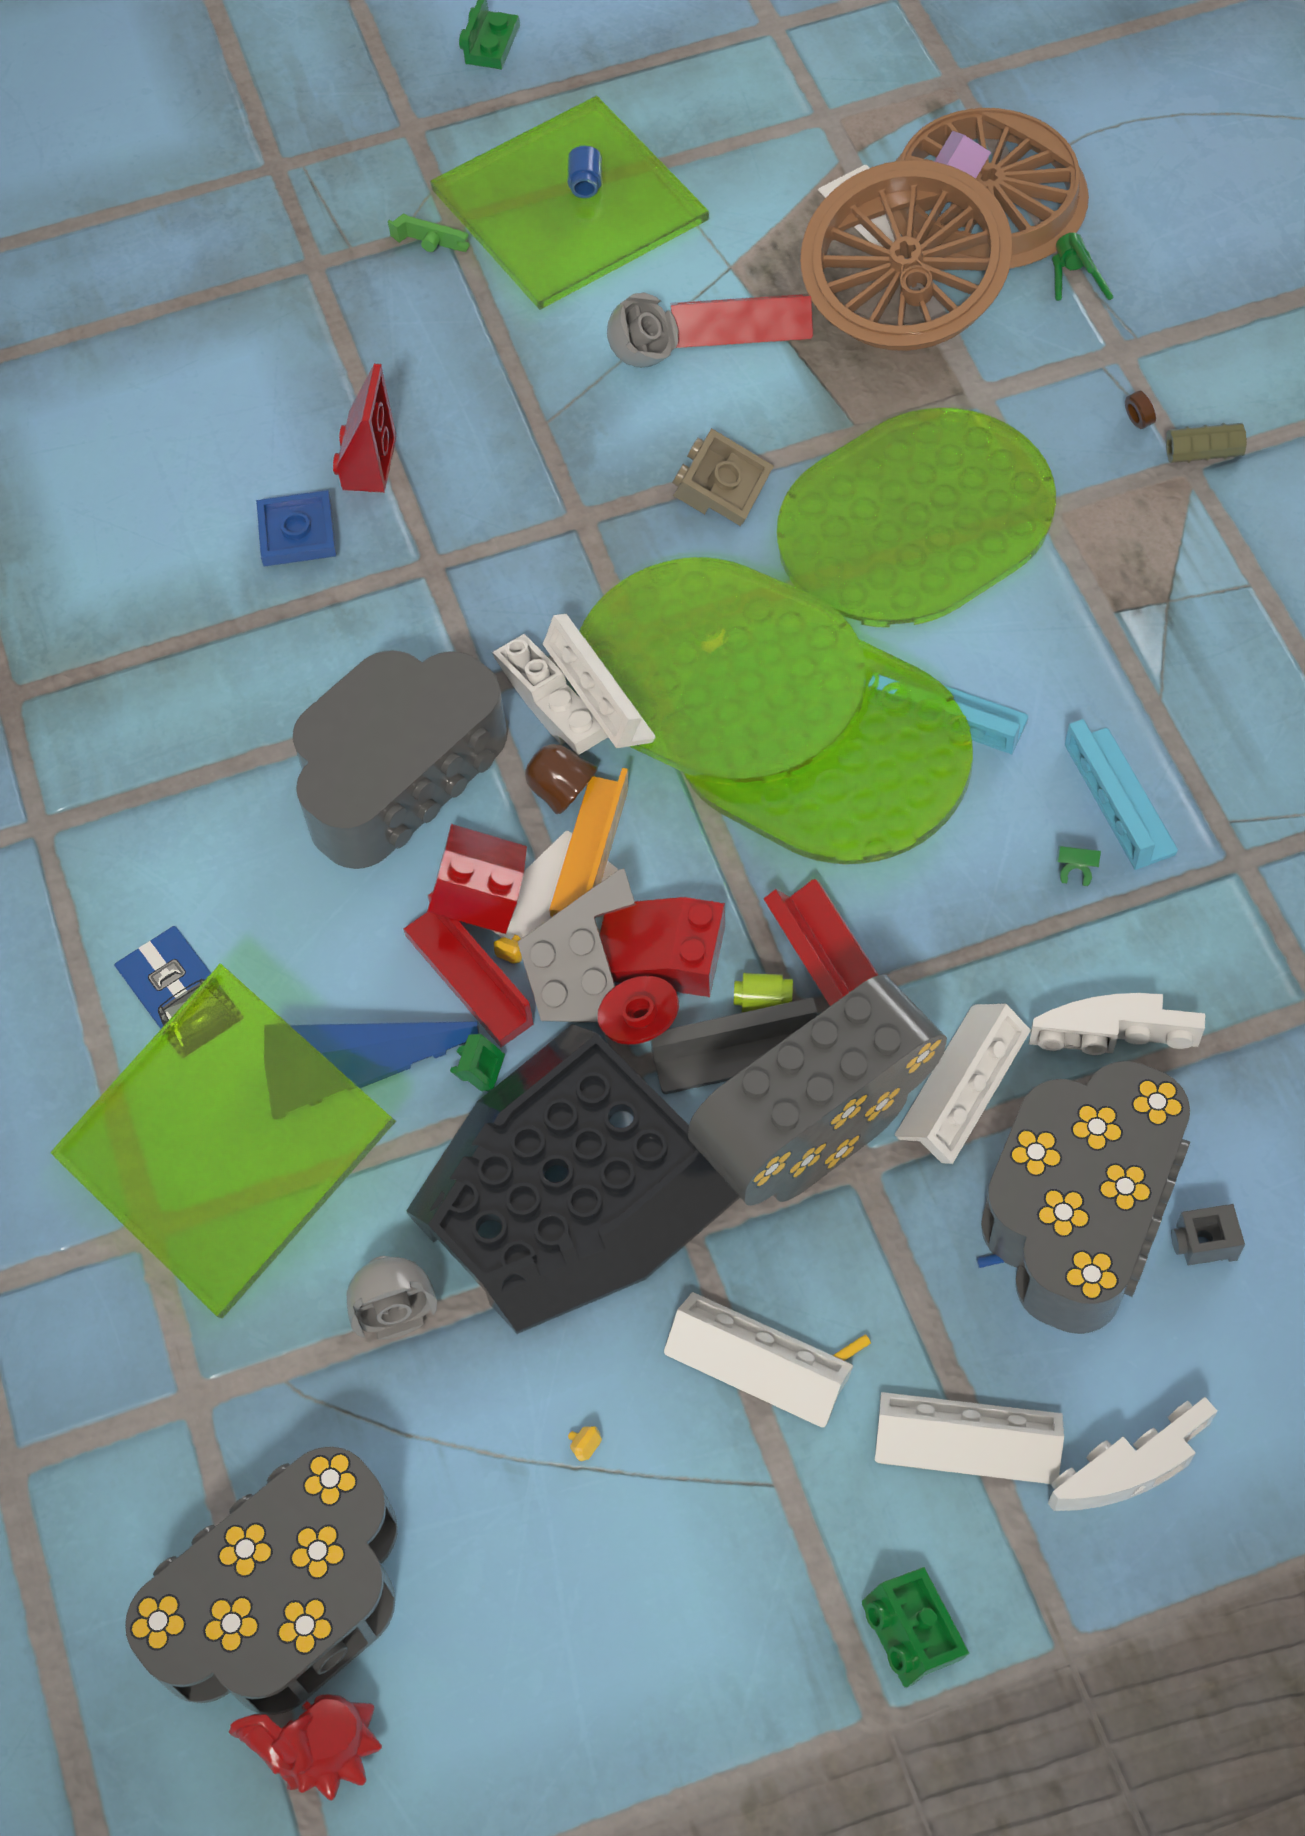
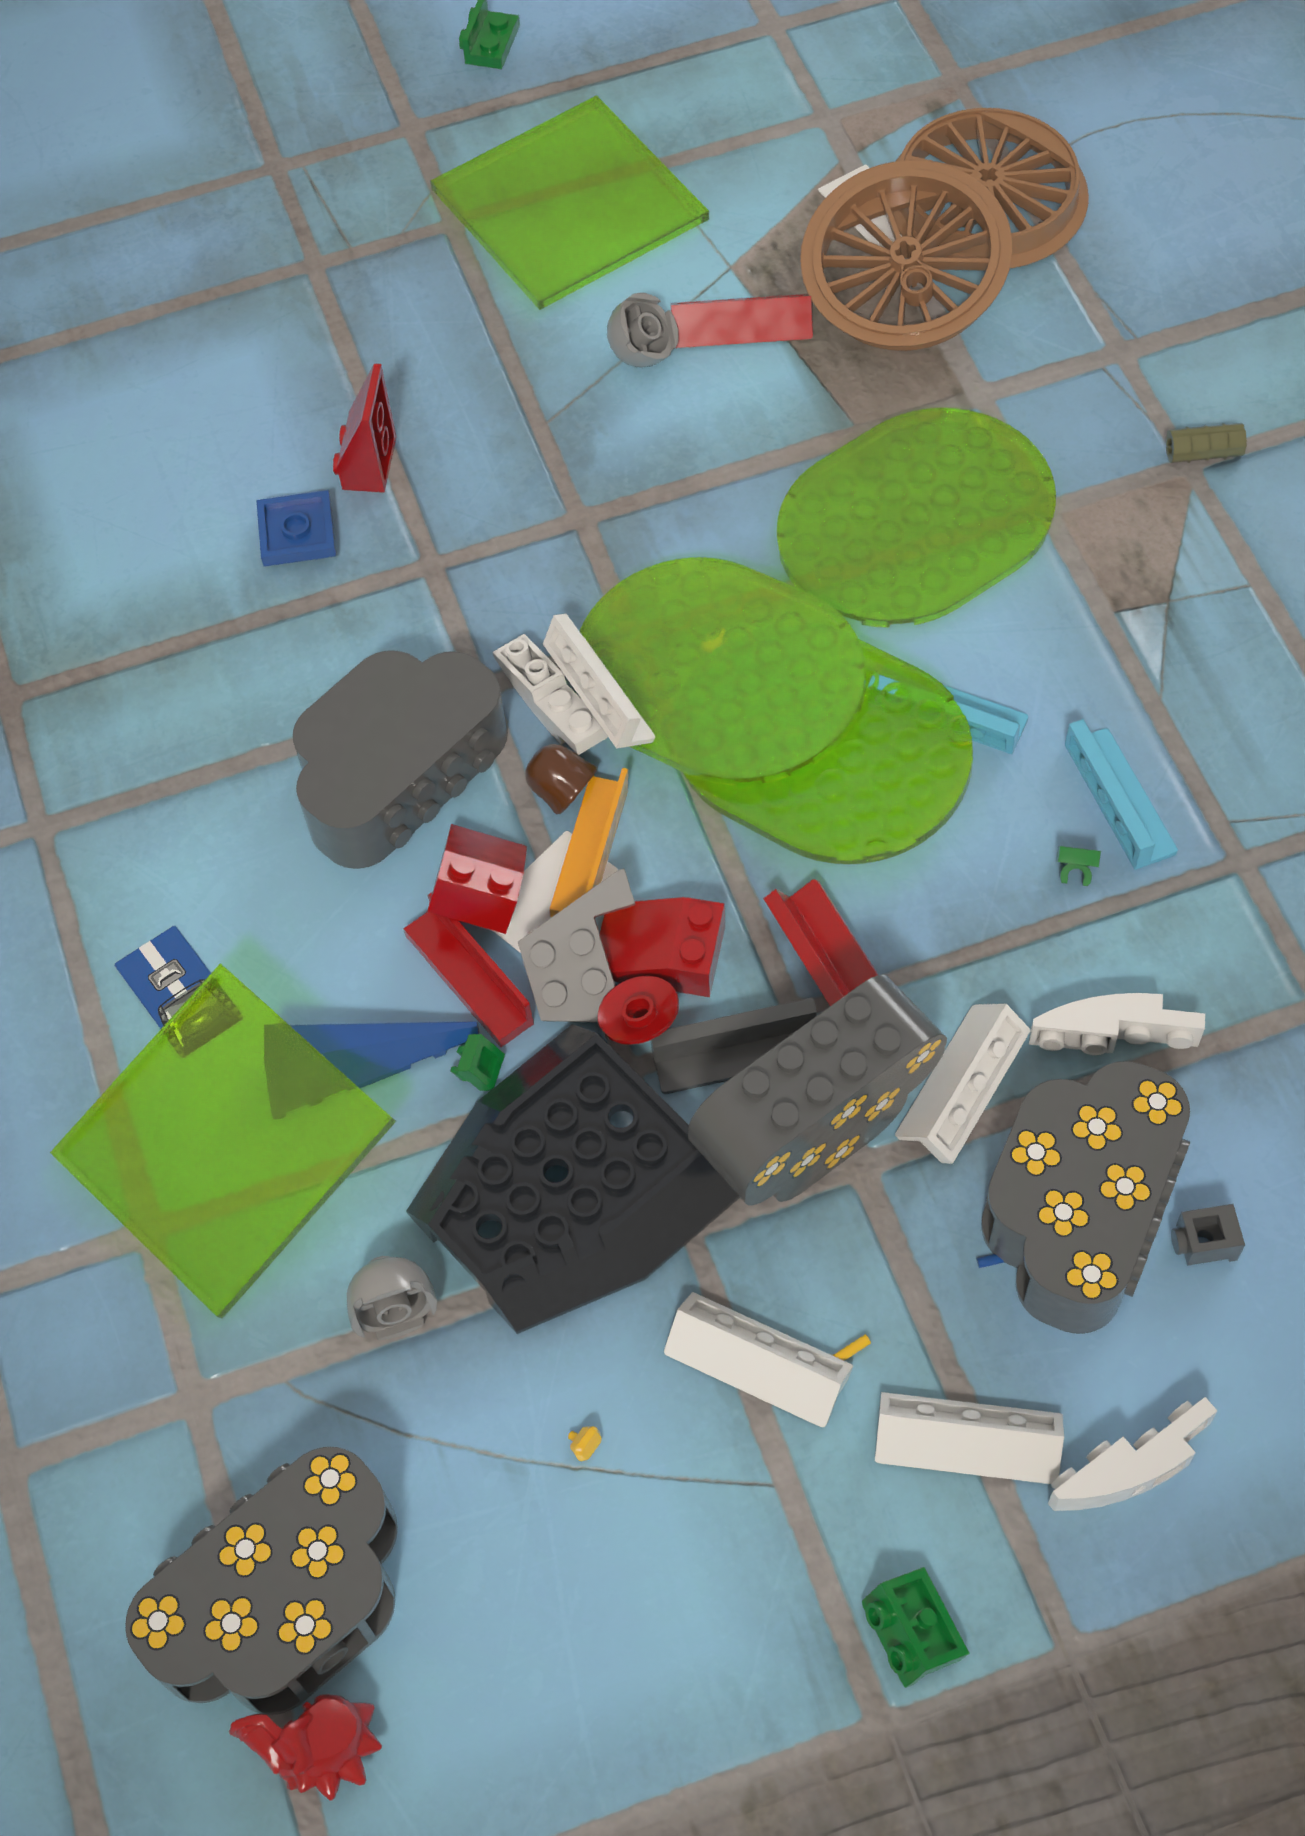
bright green piece [388,213,470,252] -> none
yellow rock [493,935,522,964] -> none
blue brick [568,146,602,198] -> none
dark tan plate [672,428,774,526] -> none
lime brick [733,973,793,1013] -> none
lavender panel [934,131,991,179] -> none
green plant [1052,233,1113,301] -> none
reddish brown tile [1125,390,1156,429] -> none

